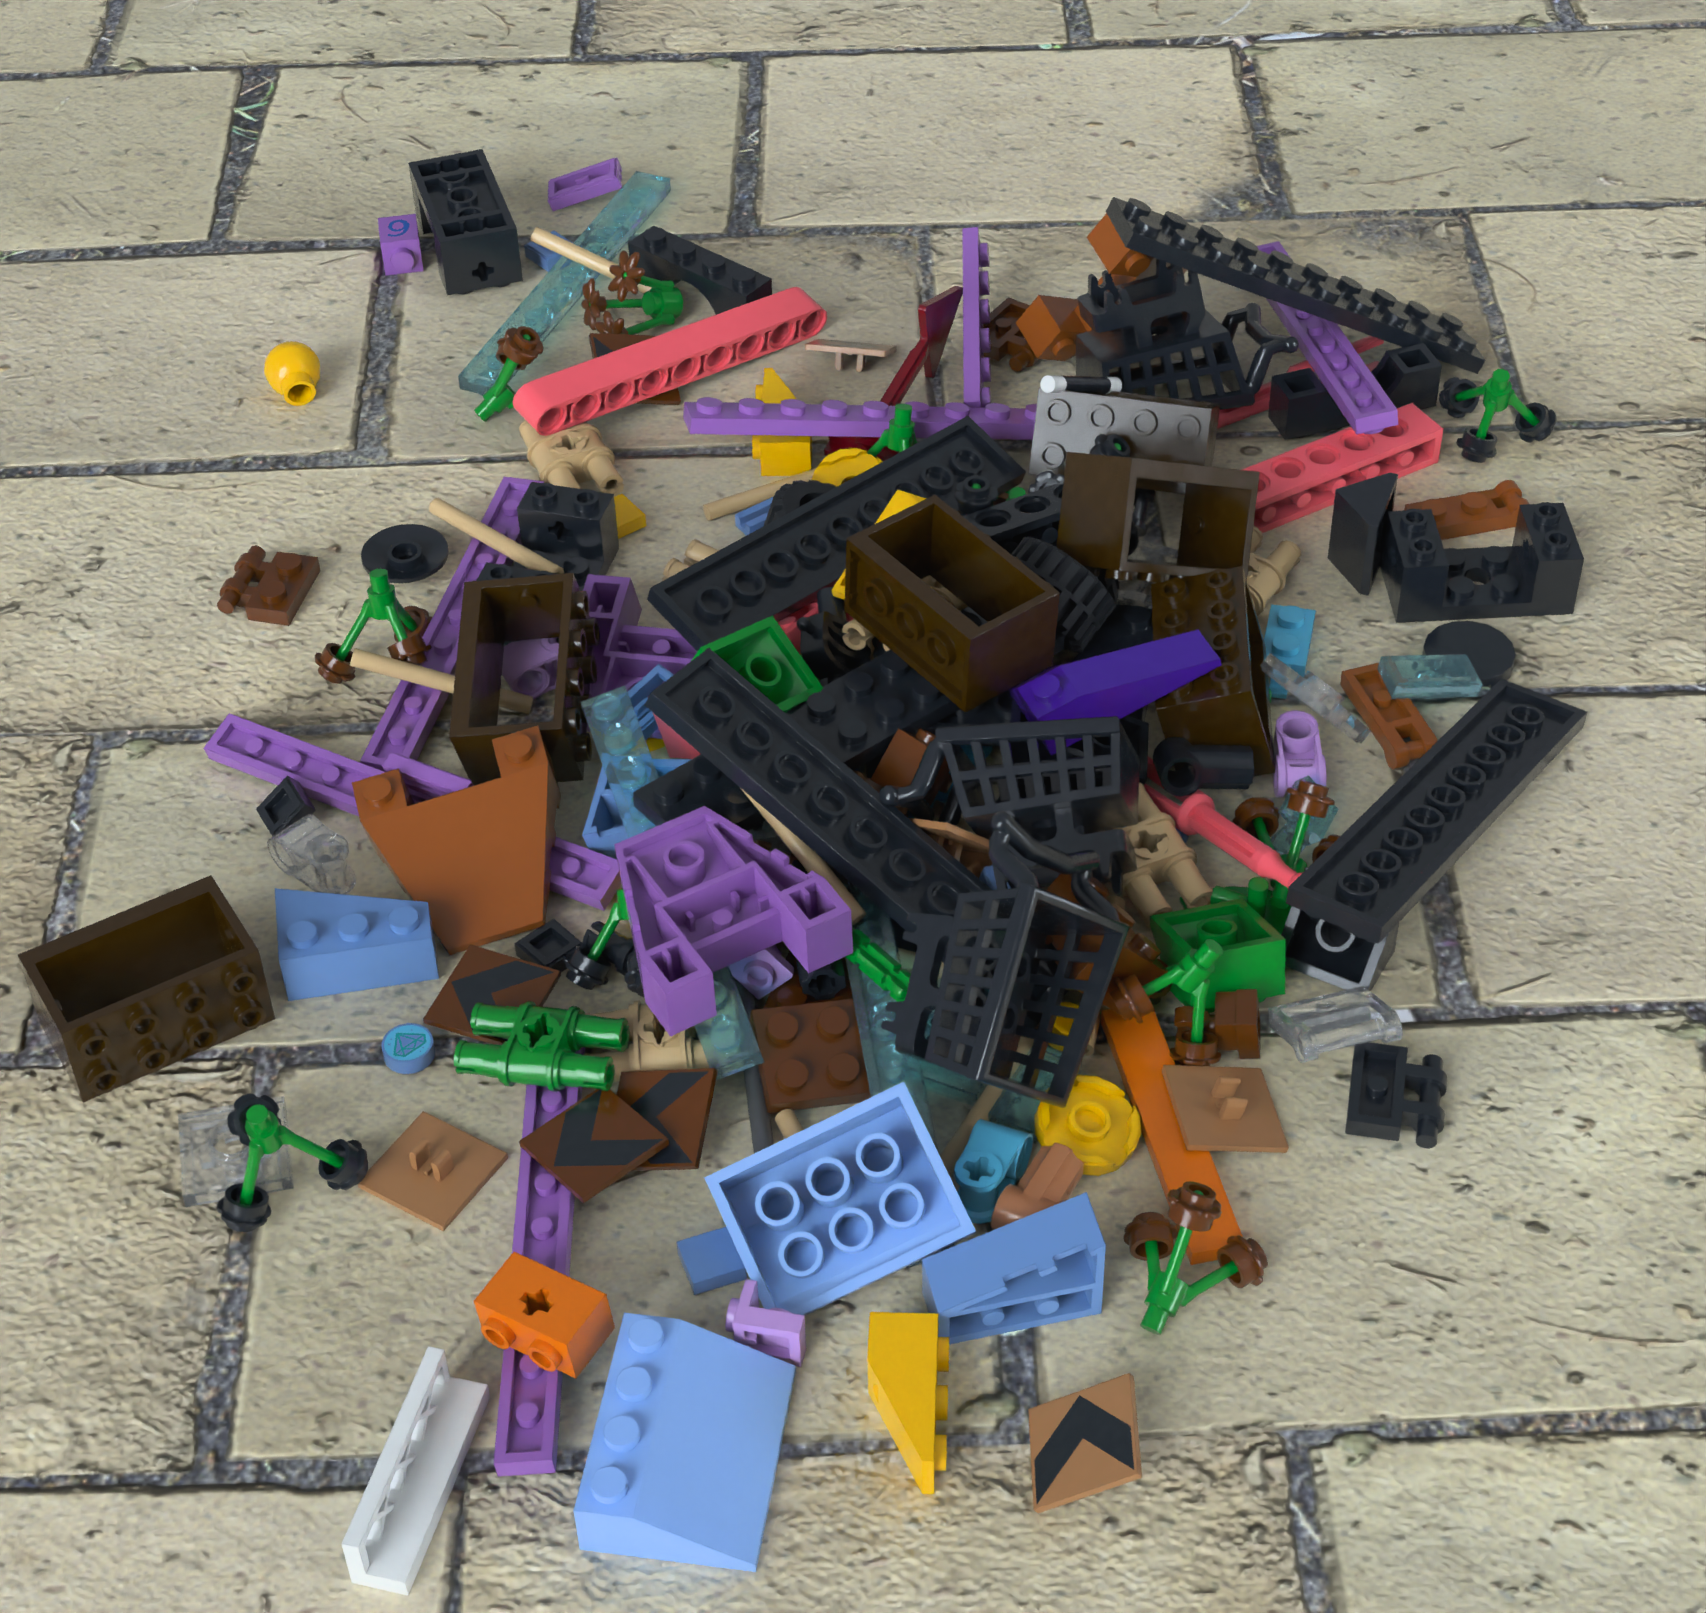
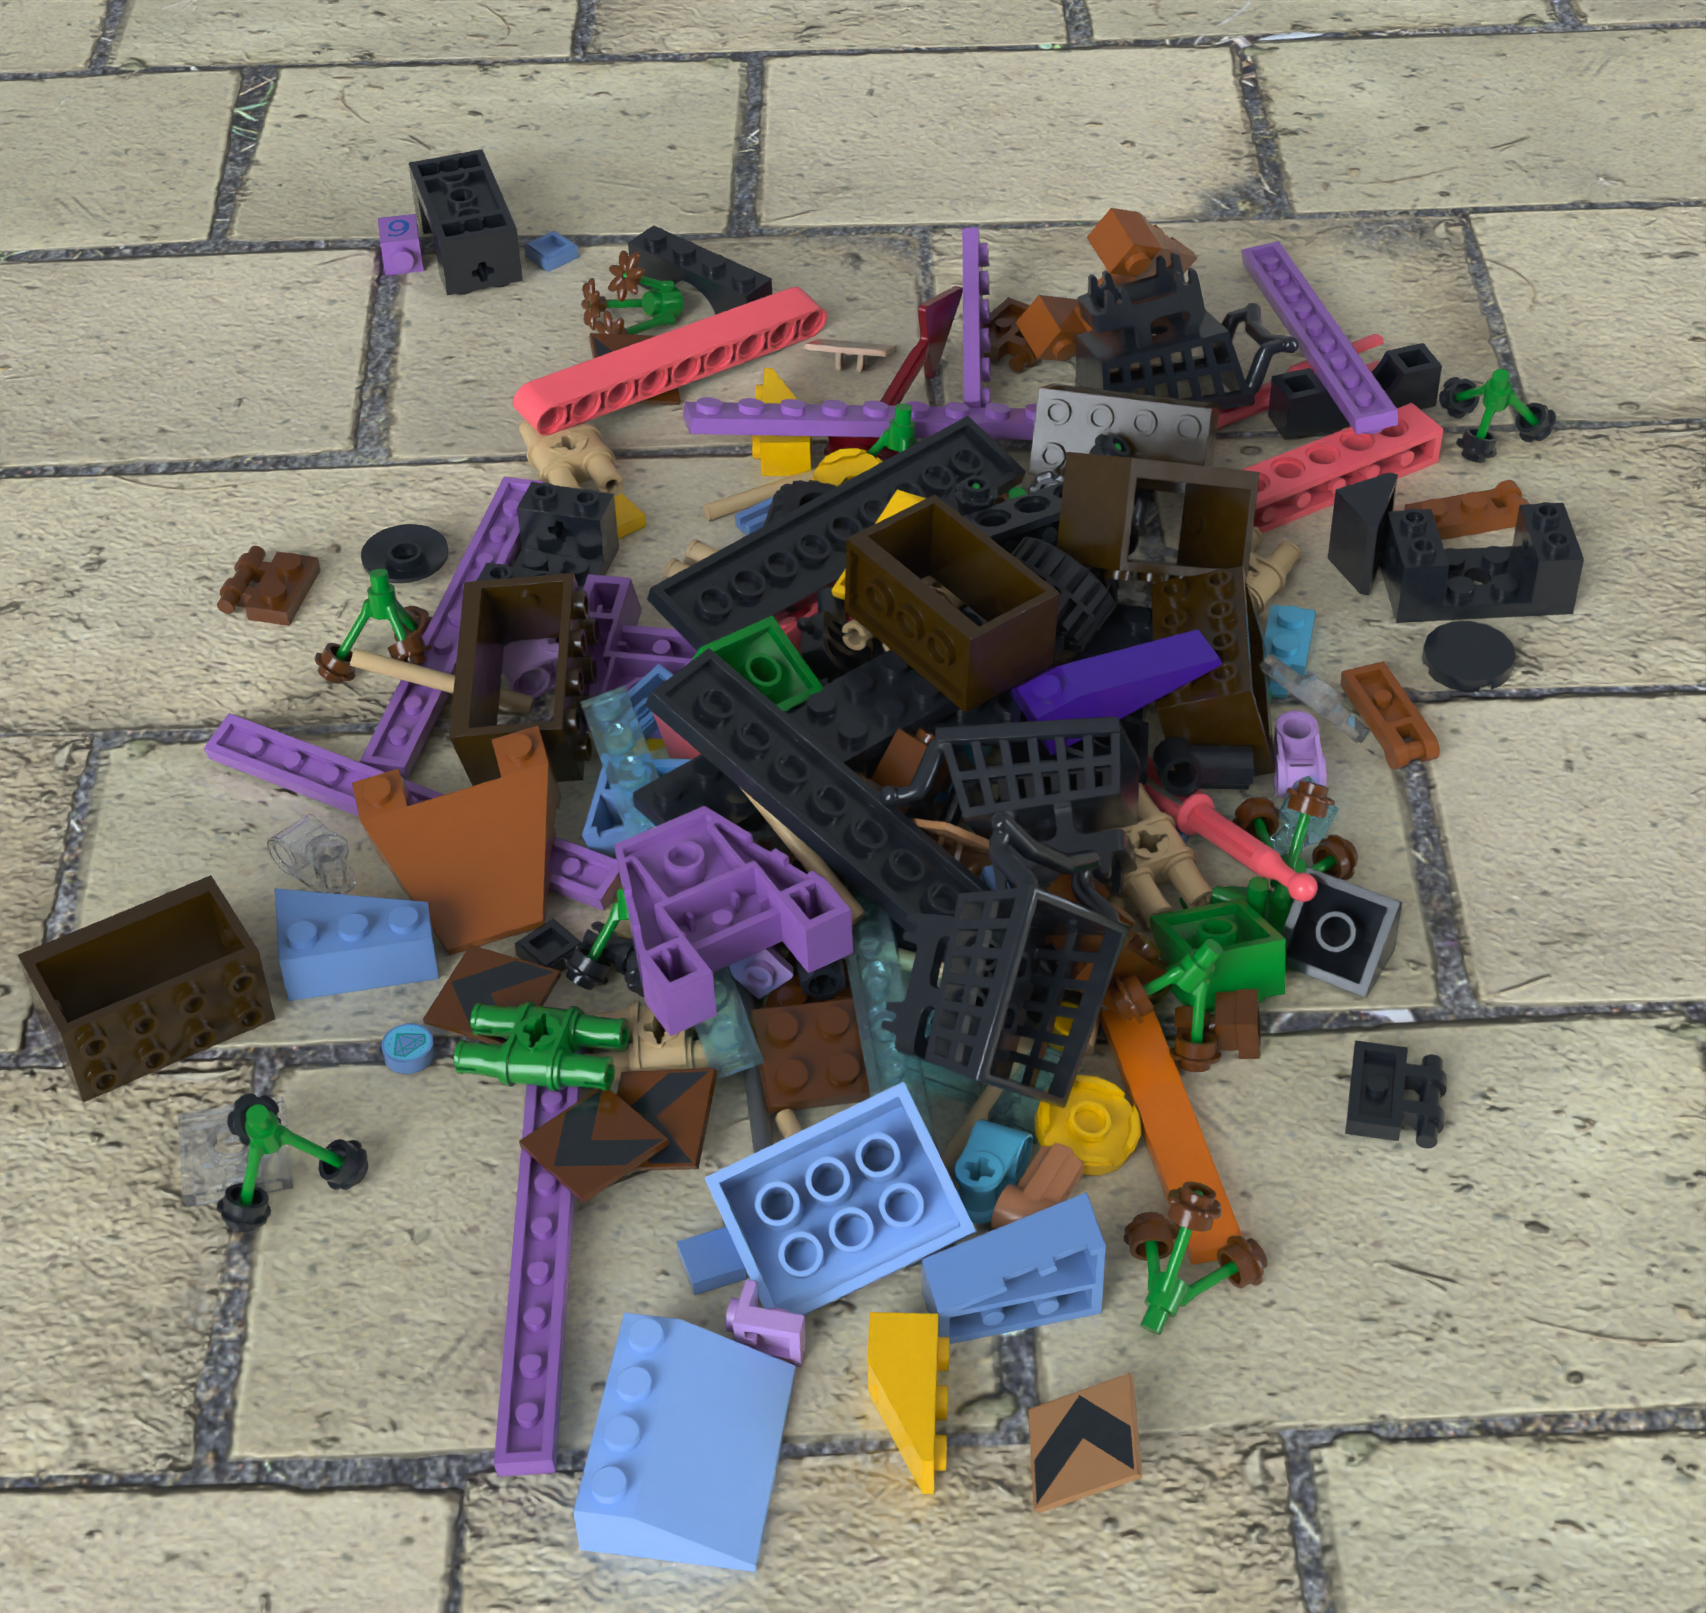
black tile [256,776,316,844] -> none
yellow piece [264,341,320,406] -> none
white fence [342,1346,490,1596] -> none
medium nougat piece [358,1111,508,1231] -> none
medium lavender tile [382,752,474,802] -> none
tan piece [429,498,564,574] -> none
clear light blue plate [458,171,671,396] -> none
plant [474,326,543,422] -> none
orange brick [474,1252,615,1379] -> none
tan bar [530,227,652,294] -> none
medium lavender tile [548,158,622,211] -> none
green axle [845,929,911,1002] -> none
bar [1040,375,1122,394] -> none
black plate [1106,197,1486,374] -> none
medium nougat piece [1162,1065,1289,1153] -> none
clear plate [1268,986,1403,1063] -> none
black plate [1286,679,1587,944] -> none
clear light blue plate [1377,654,1483,699] -> none

